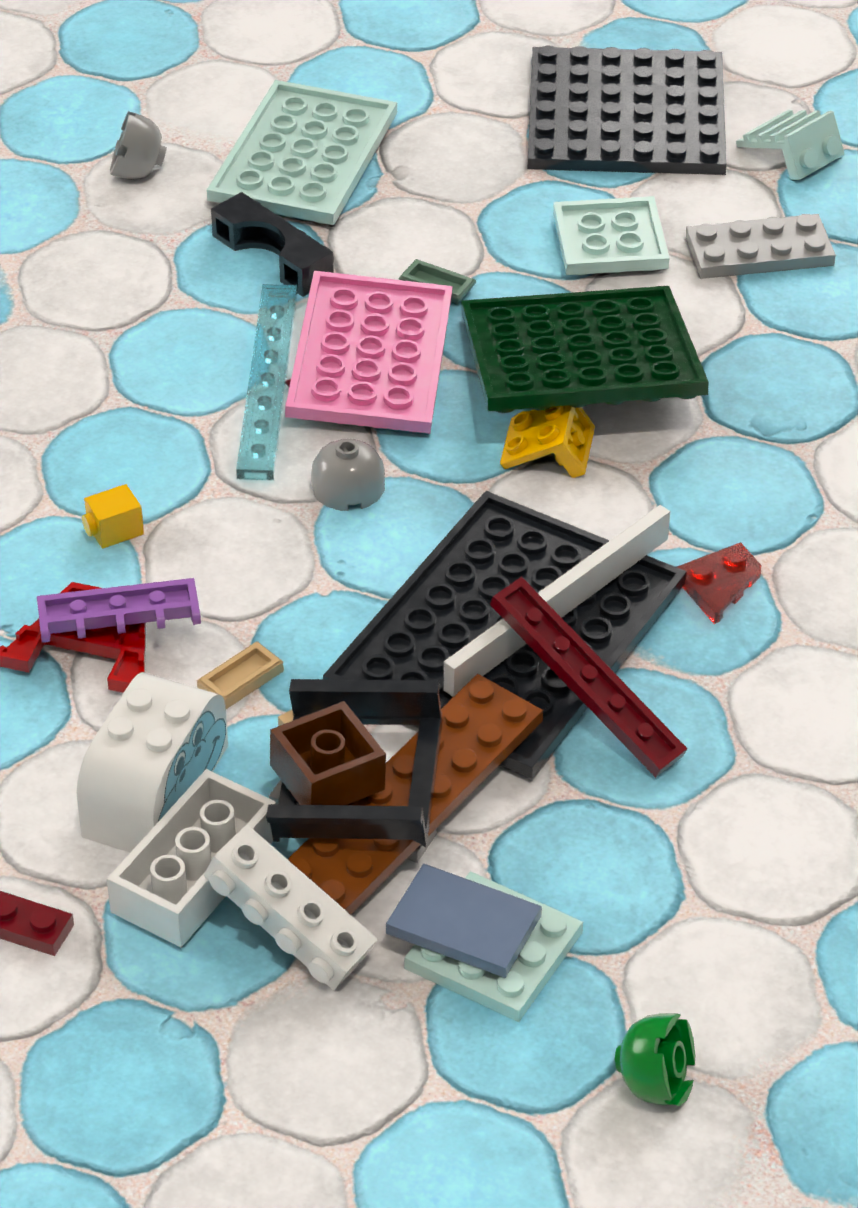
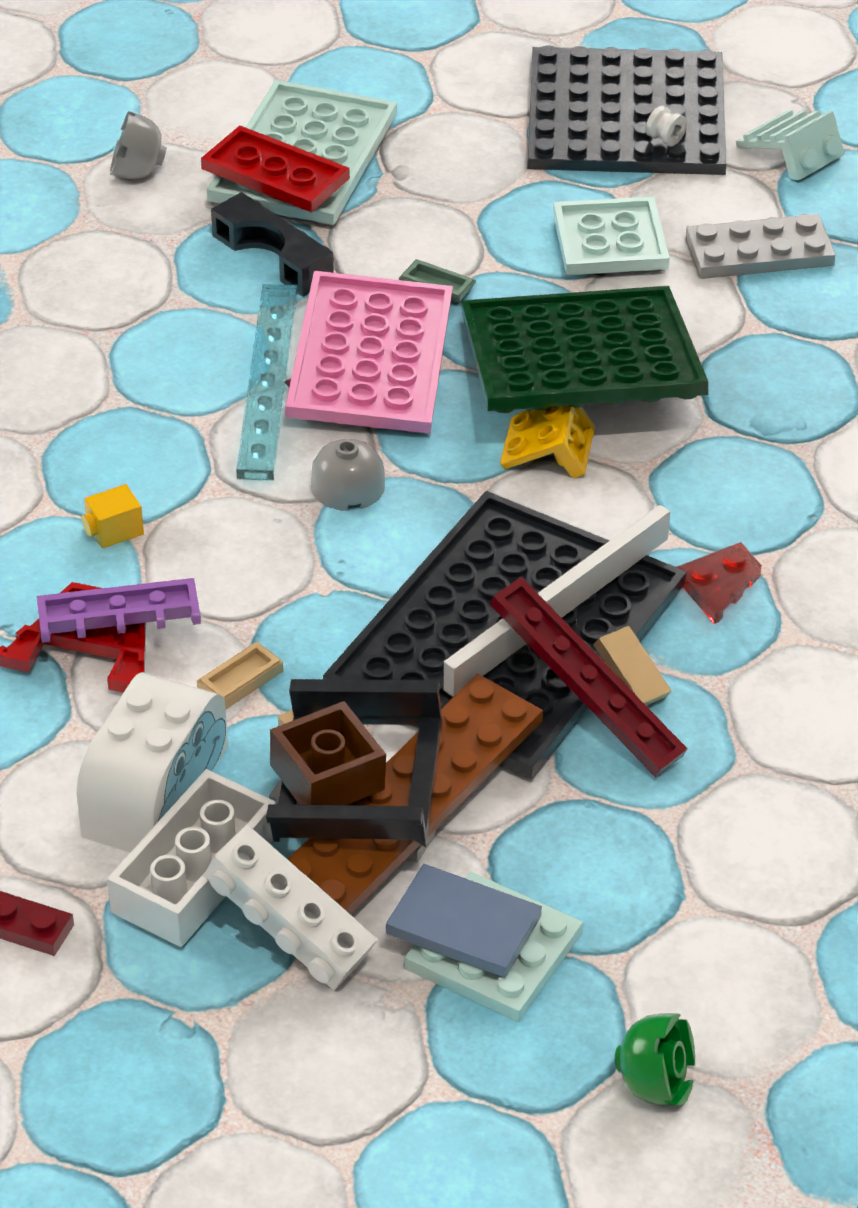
none -> red plate [201,125,350,213]
none -> tan tile [594,626,672,706]
none -> white wheel [646,106,687,147]

